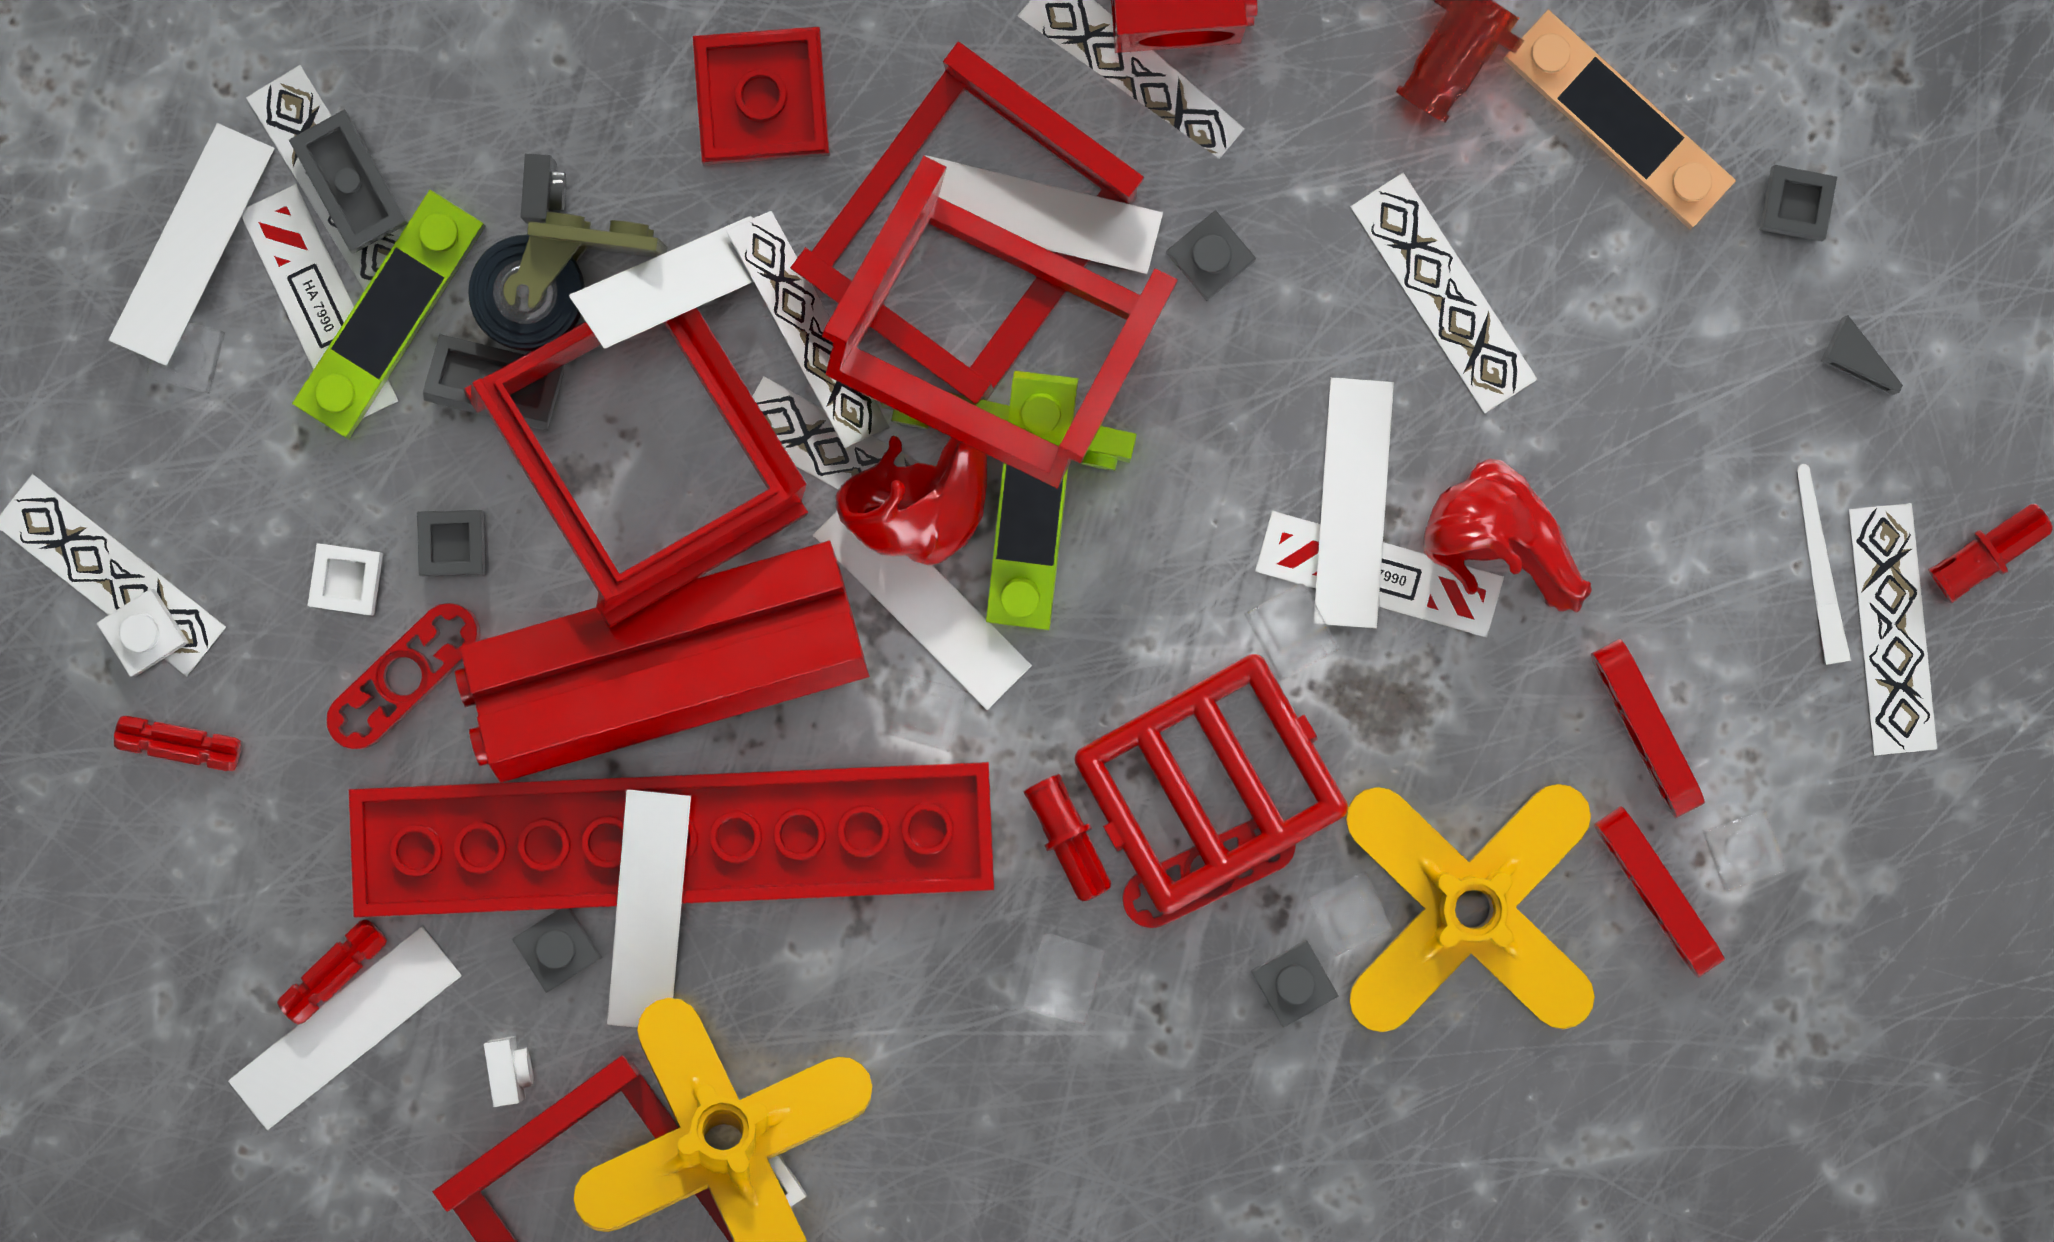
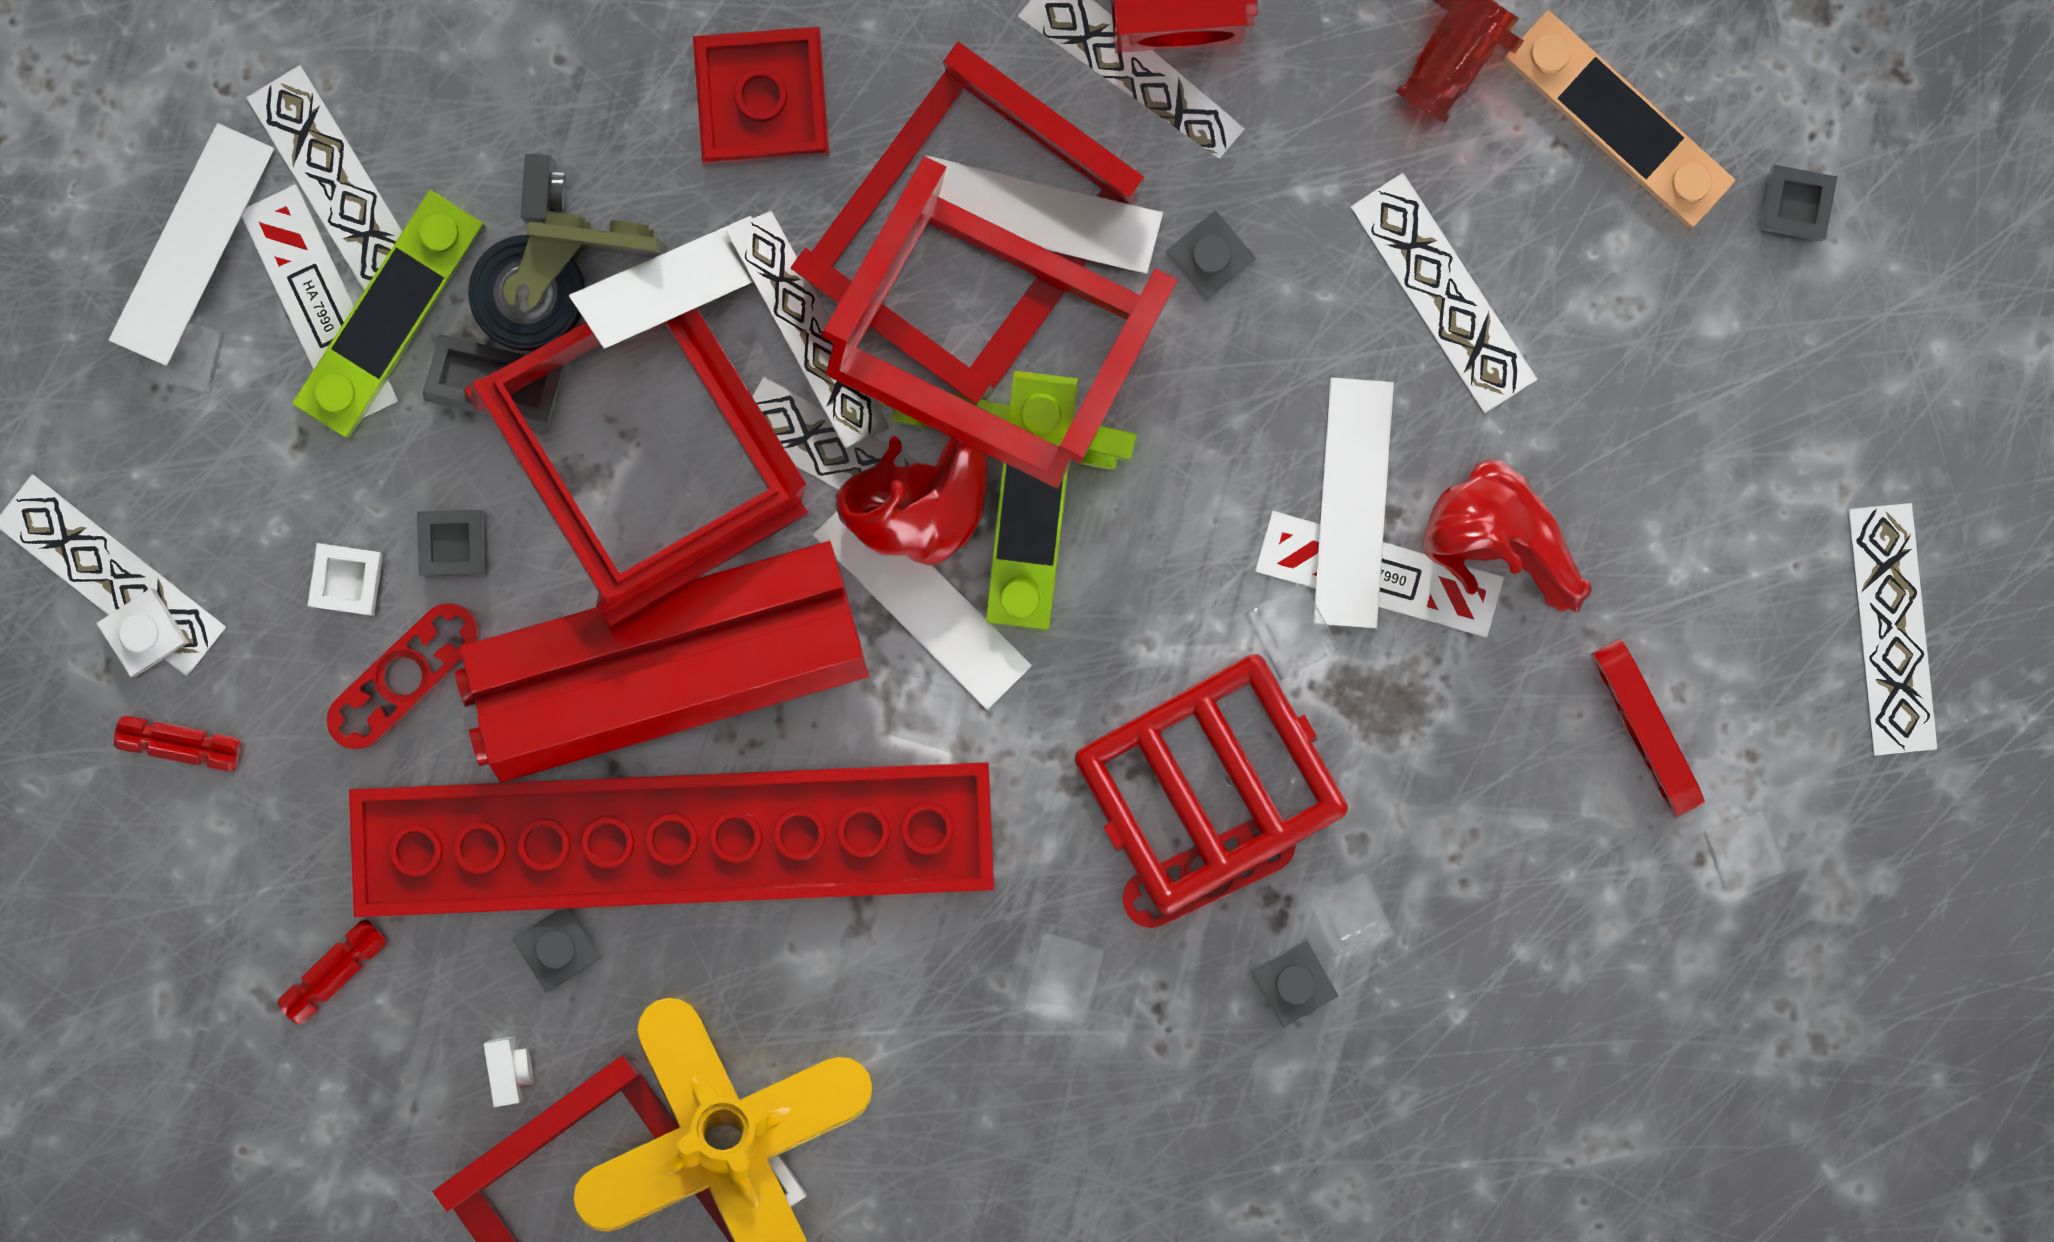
white sticker [228,926,462,1131] -> none
dark grey plate [289,109,408,254] -> none
white sticker [607,790,691,1028] -> none
red axle [1023,774,1111,902] -> none
yellow piece [1345,784,1595,1032] -> none
red beam [1594,806,1725,978] -> none
white sticker [1797,464,1851,665] -> none
dark grey piece [1821,315,1903,395] -> none
red axle [1928,503,2053,603] -> none

